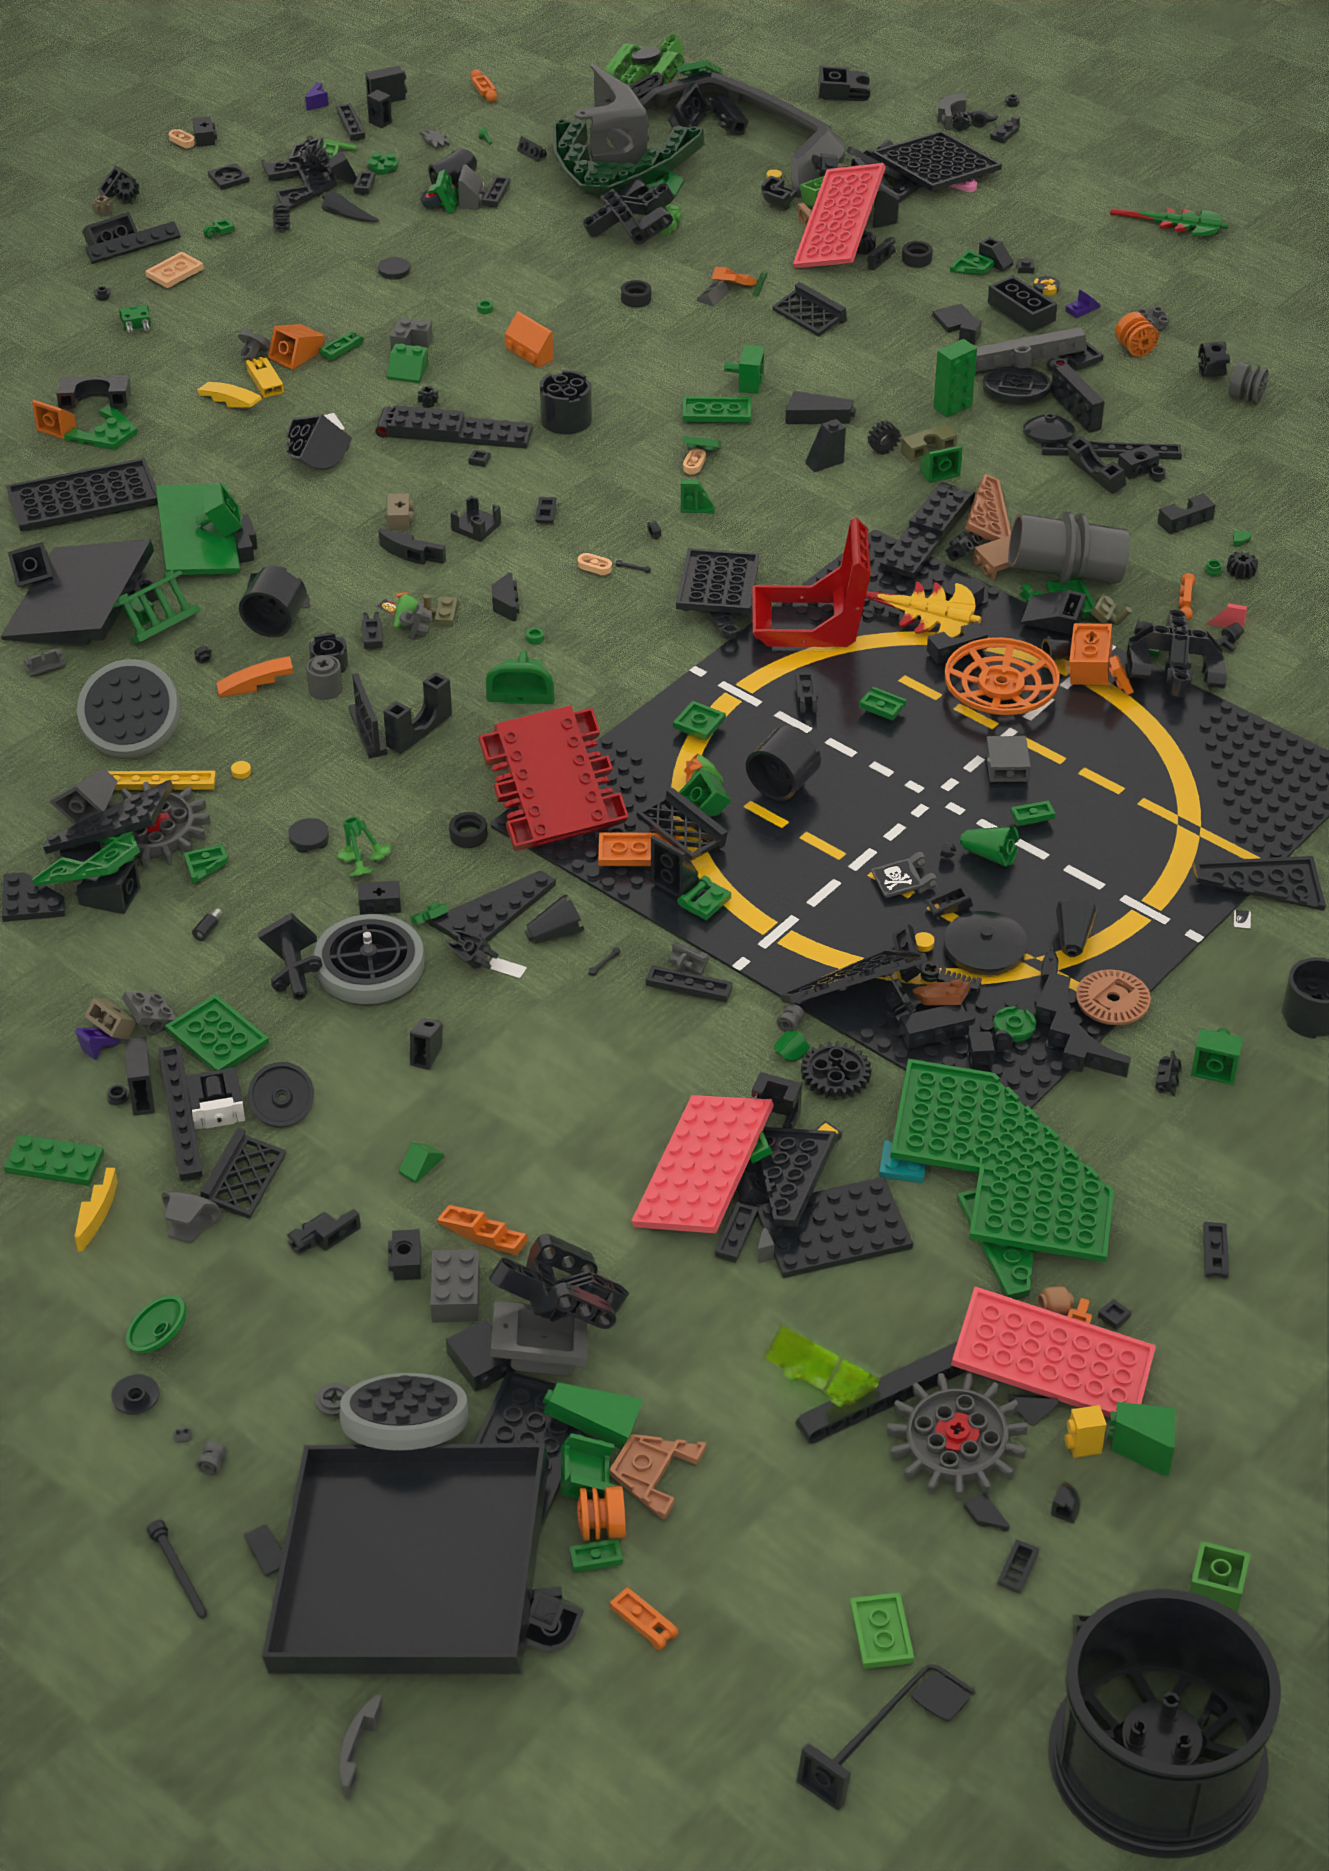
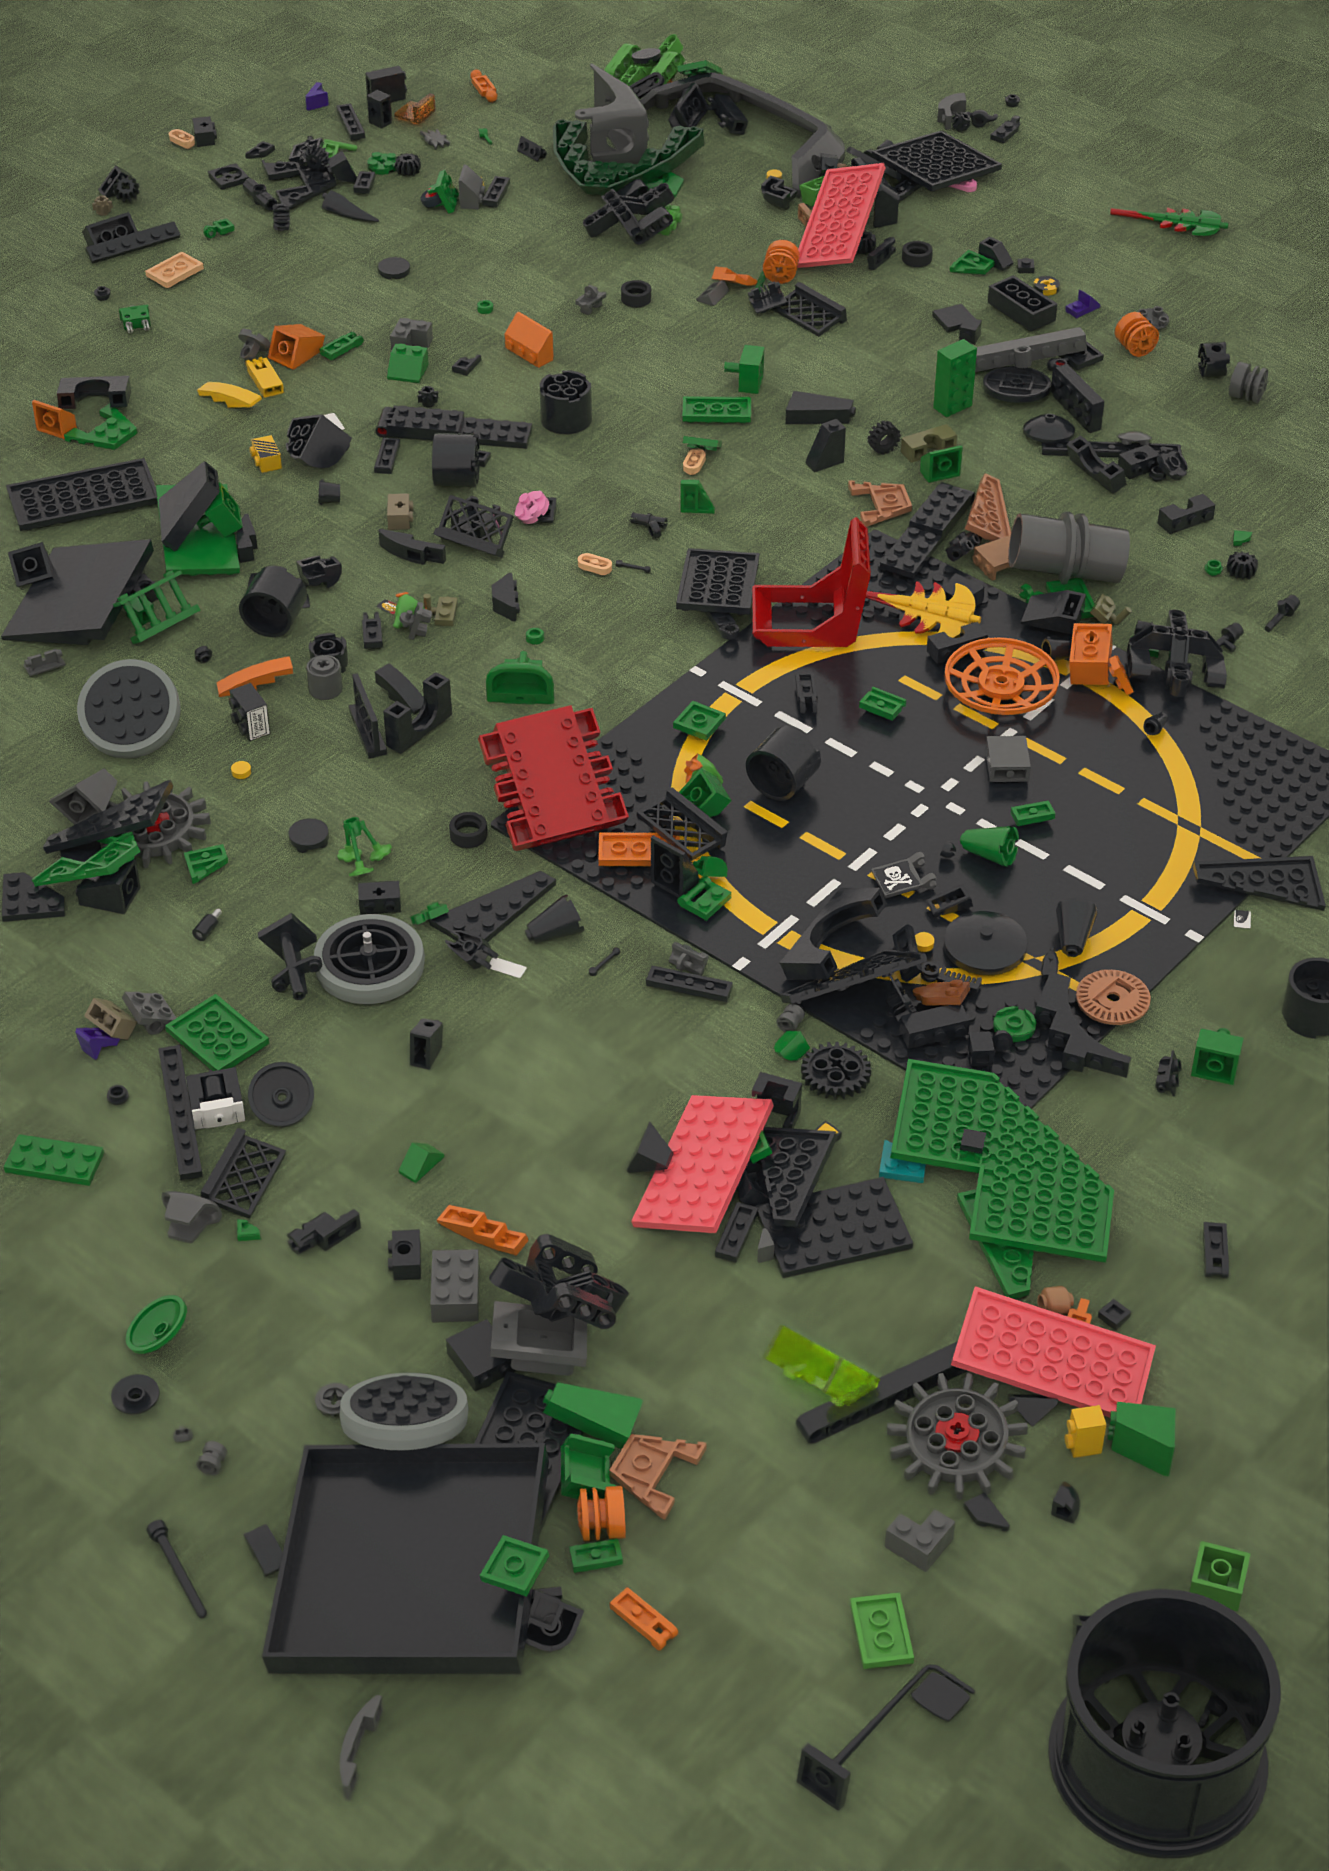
yellow slope [75,1168,118,1251] -> none
yellow plate [108,771,216,790] -> none
black slope [125,1037,155,1116] -> none
black brick [428,148,477,187] -> none
black brick [818,66,871,101] -> none
black slope [997,1539,1040,1594] -> none
orange plate [1178,573,1196,621] -> none
coral slope [1207,603,1248,628] -> none
none -> black slope [159,461,219,552]
none -> black brick [228,683,270,741]
none -> green tile [237,1219,261,1242]
none -> black piece [243,178,277,211]
none -> black tile [245,141,275,159]
none -> yellow brick [249,435,282,473]
none -> black brick [296,555,342,588]
none -> black piece [318,479,341,505]
none -> black tile [374,438,400,474]
none -> black slope [375,663,424,715]
none -> clear orange bracket [394,93,435,124]
none -> black gear [395,153,421,176]
none -> black brick [432,433,480,487]
none -> black fence [434,495,514,558]
none -> black tile [452,355,482,376]
none -> green plate [480,1535,550,1597]
none -> bright pink plate [515,491,549,524]
none -> dark grey hips [575,285,606,315]
none -> black slope [627,1122,673,1173]
none -> black pin [630,512,668,529]
none -> green brick [693,856,728,877]
none -> black hinge [748,281,788,314]
none -> orange wheel [763,240,800,284]
none -> black arch [780,888,887,980]
none -> nougat wing [848,480,912,527]
none -> dark grey brick [885,1509,955,1572]
none -> black tile [960,1129,986,1154]
none -> dark grey dish [1117,431,1152,445]
none -> black cone [1143,712,1168,735]
none -> black tile [1157,447,1188,480]
none -> black piece [1264,595,1300,632]

